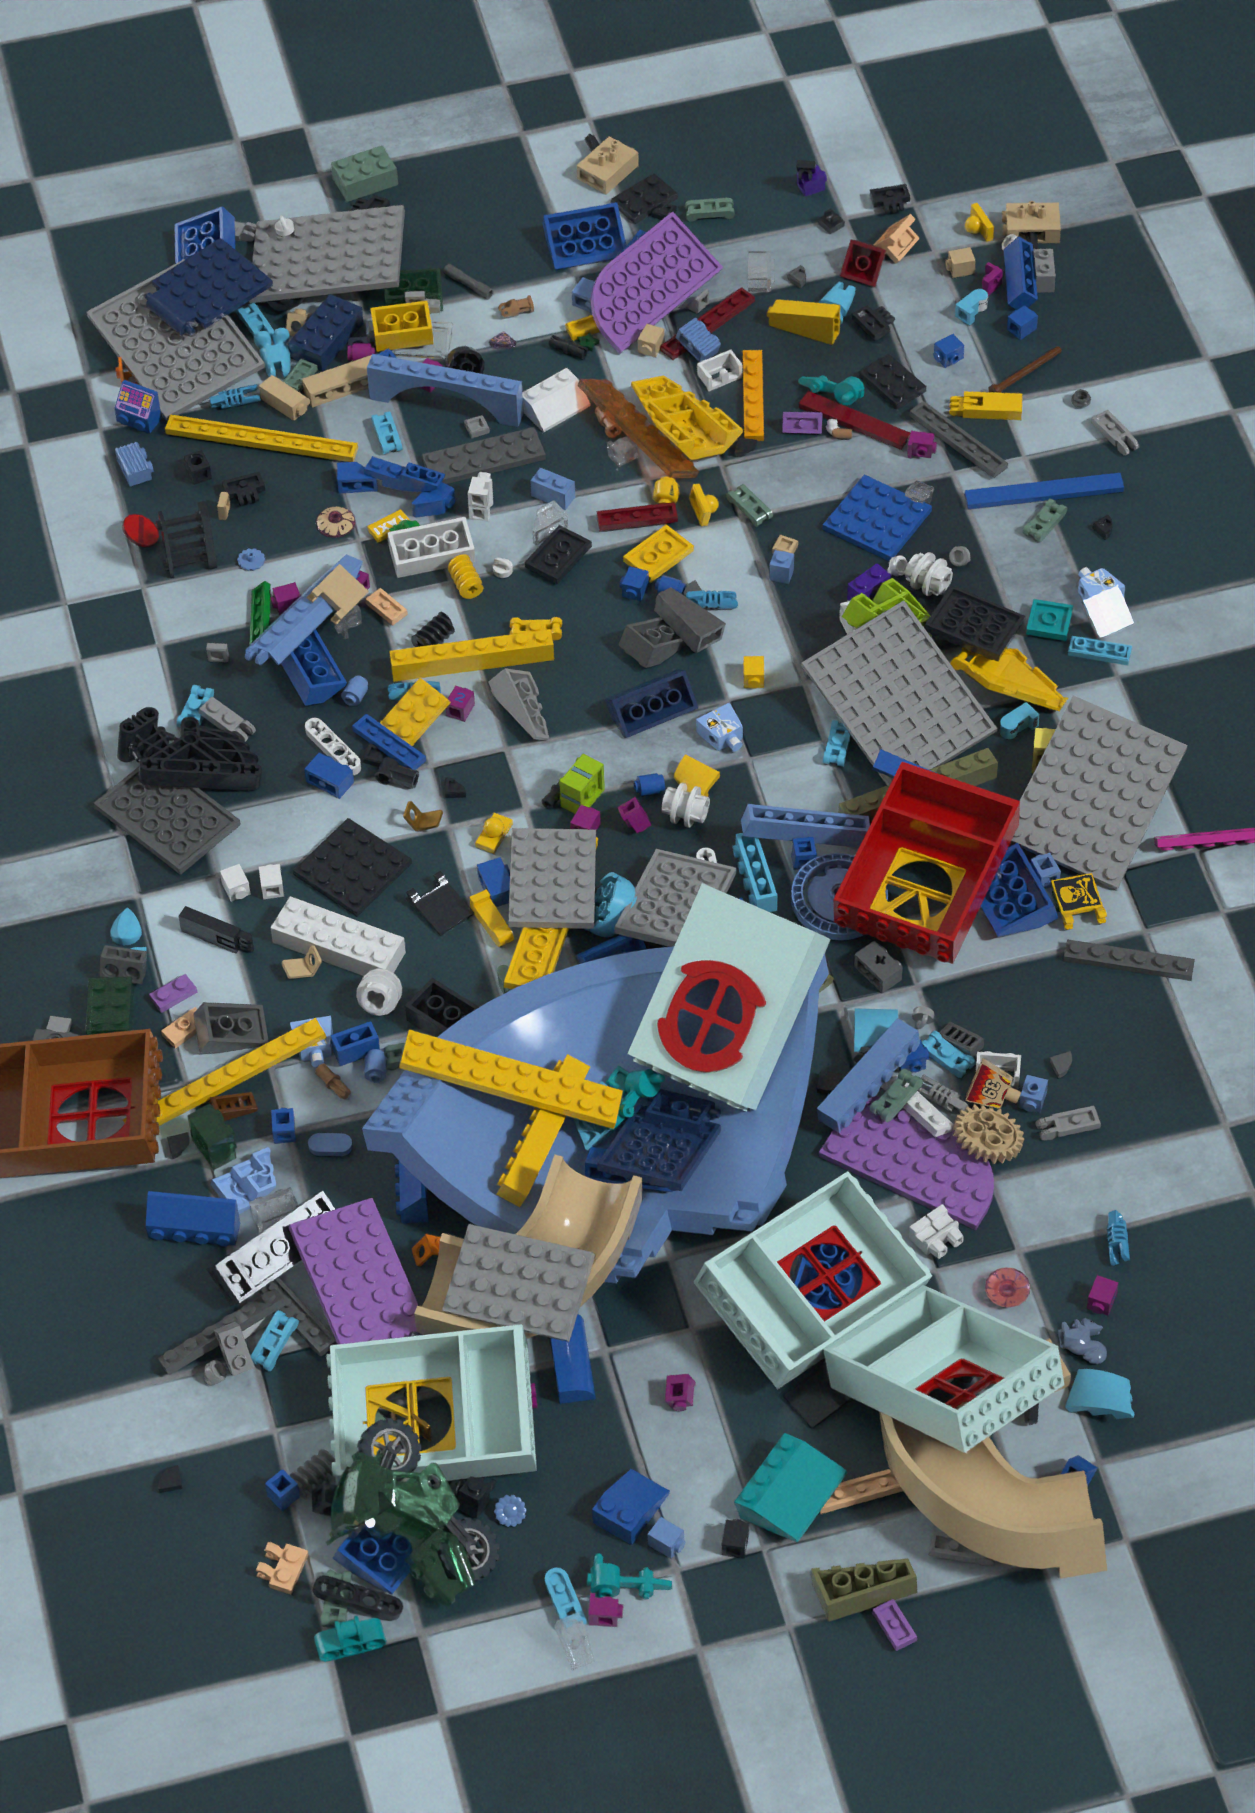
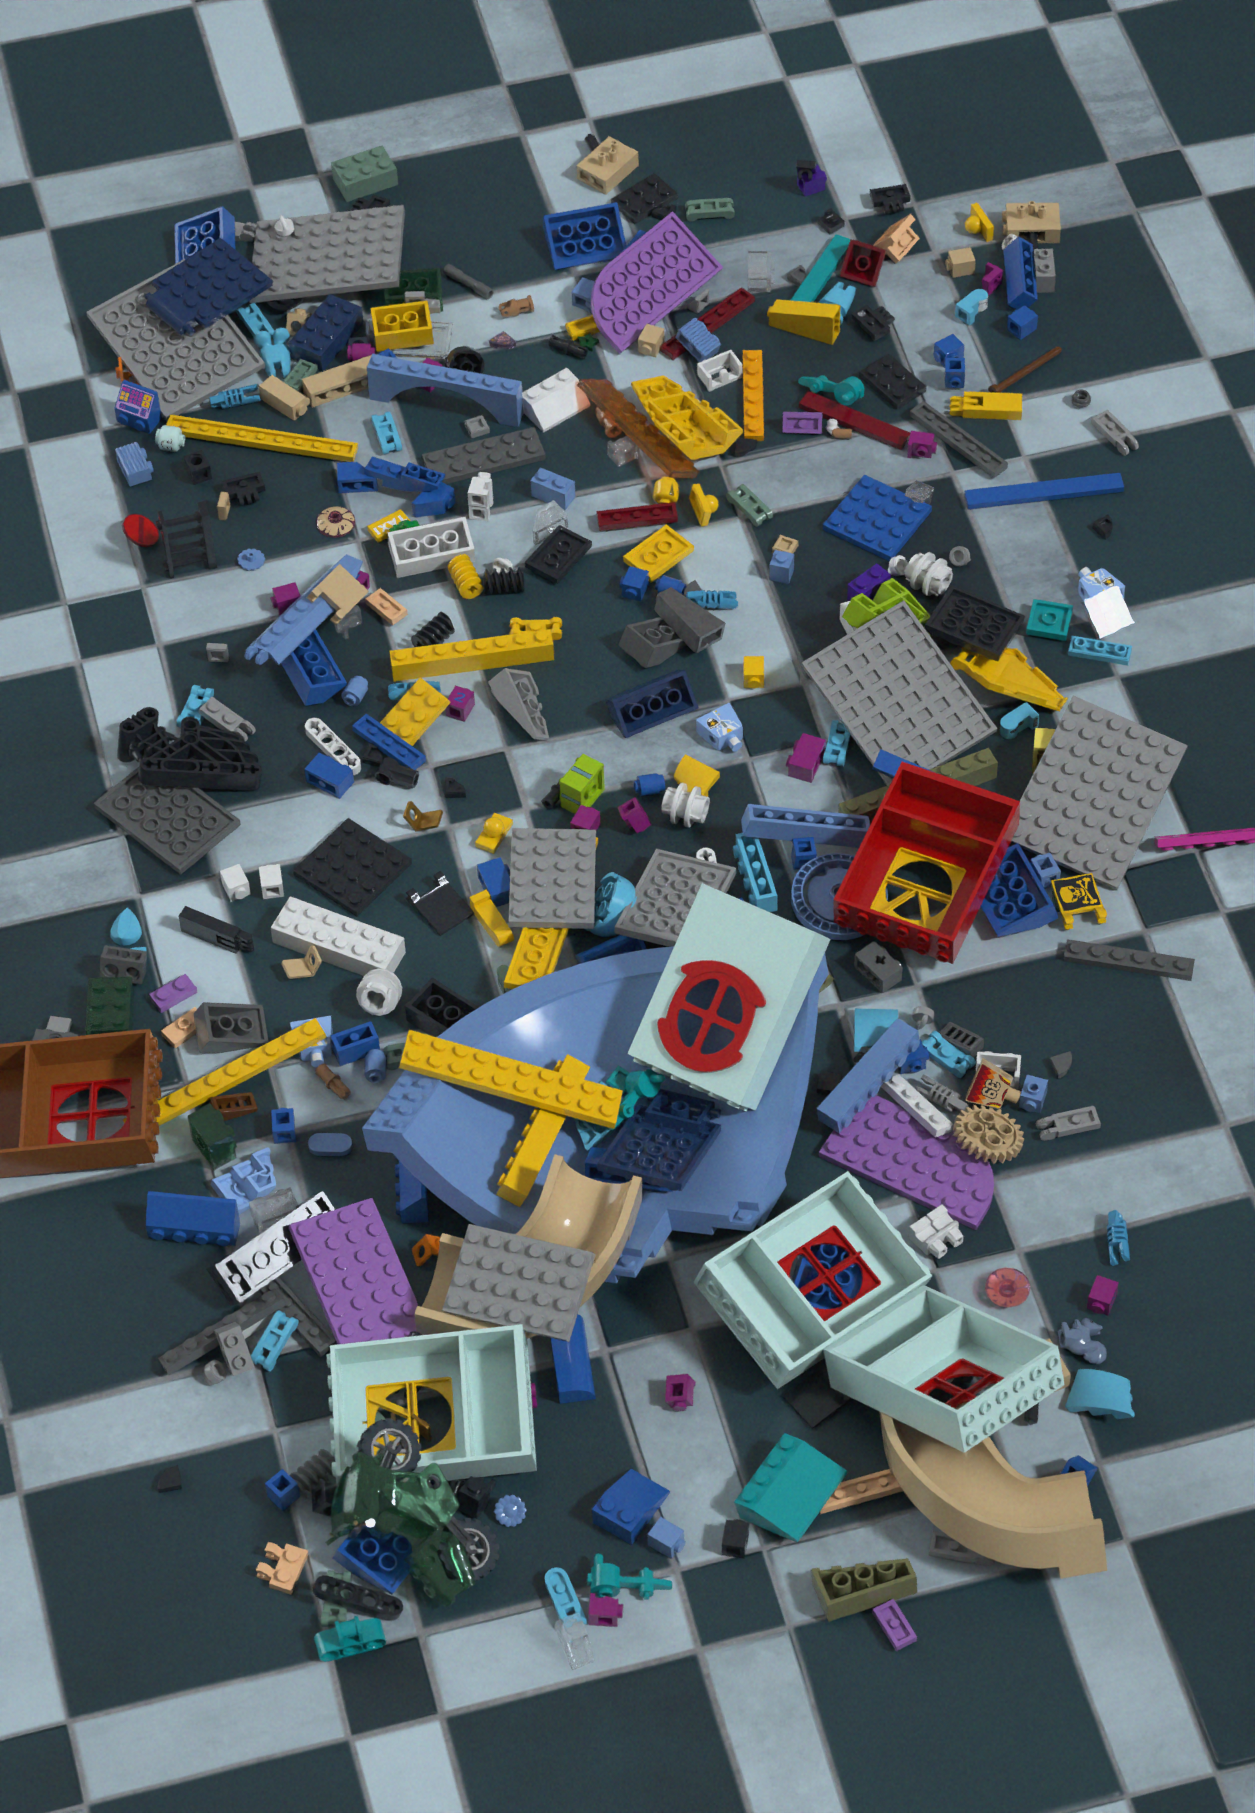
black tile [167,1132,190,1159] -> none
green plate [249,581,271,646] -> none
sand green plate [870,1068,923,1122] -> none
sand green plate [1023,499,1068,542] -> none
none -> light aqua head [155,425,185,452]
none -> black piece [483,567,525,594]
none -> magenta brick [786,733,826,783]
none -> teal tile [790,234,851,302]
none -> blue brick [944,358,965,388]

